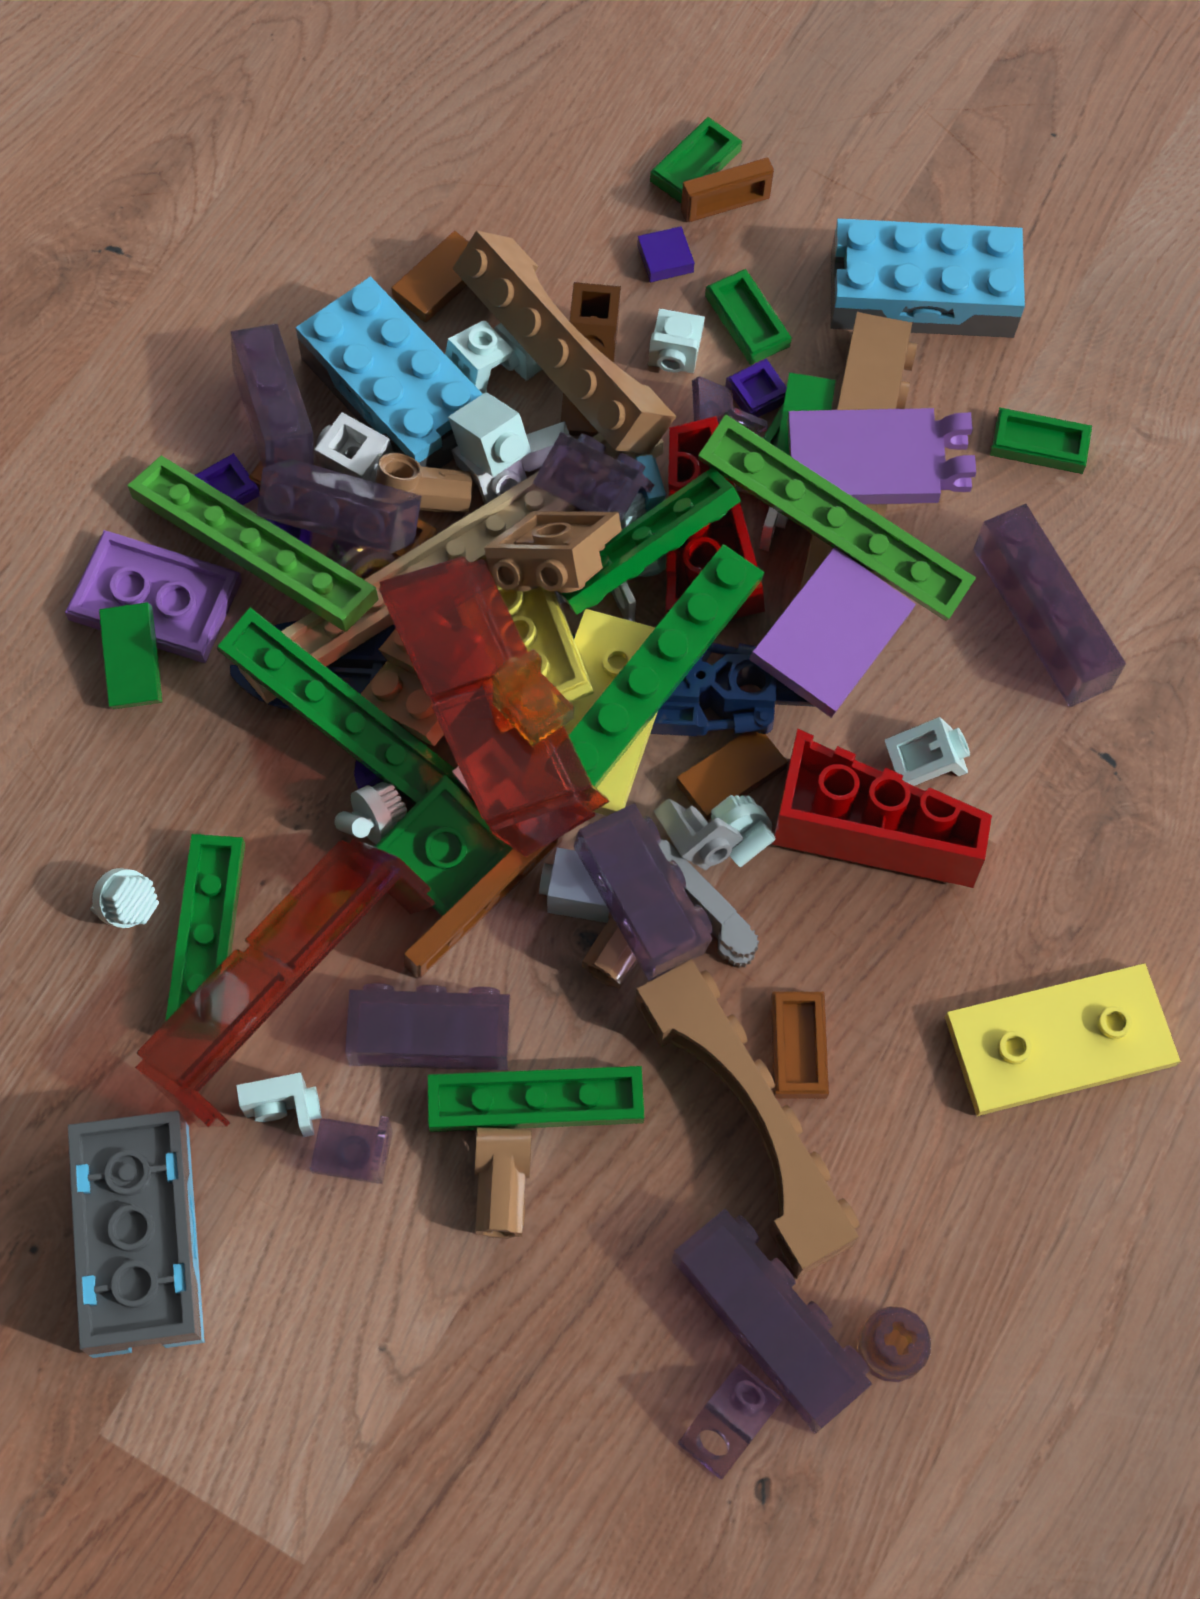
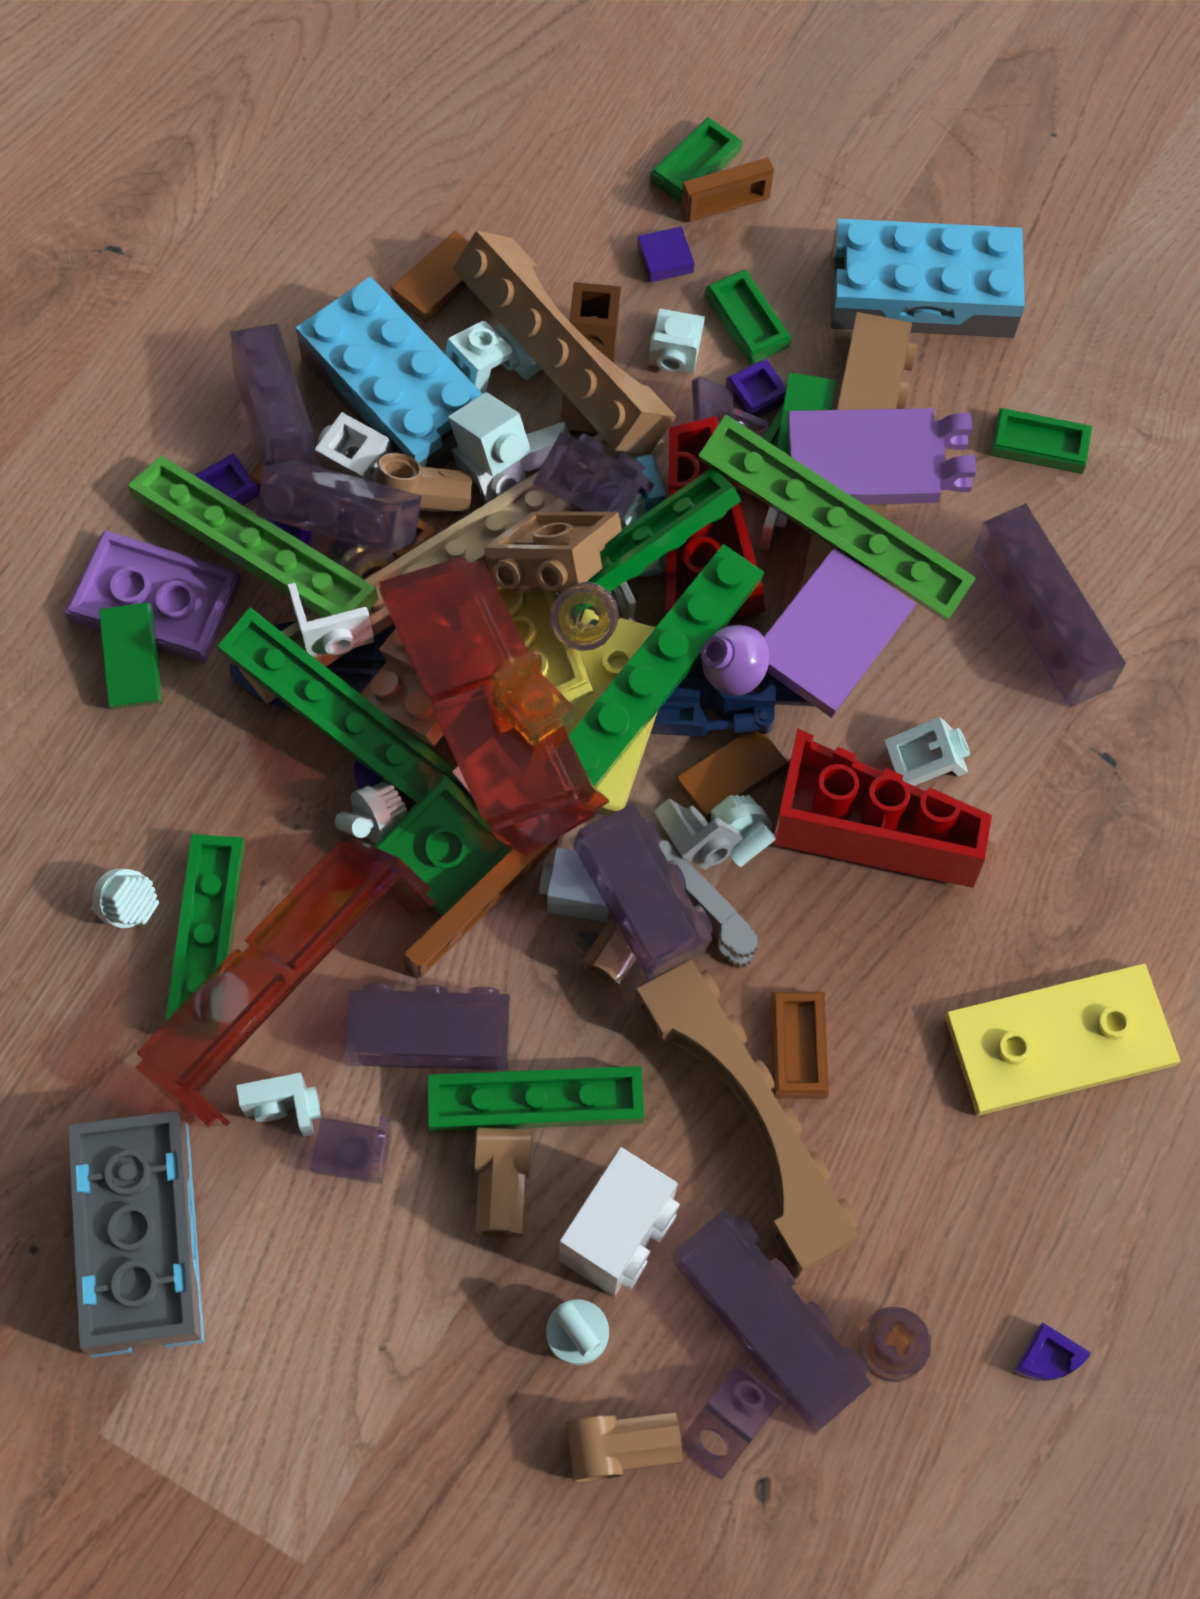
none -> white bracket [288,583,374,658]
none -> light aqua piece [546,1299,609,1366]
none -> piece [550,582,619,651]
none -> white brick [559,1147,680,1297]
none -> medium nougat piece [566,1412,683,1482]
none -> medium lavender brick [701,625,769,696]
none -> dark purple tile [1013,1322,1091,1381]

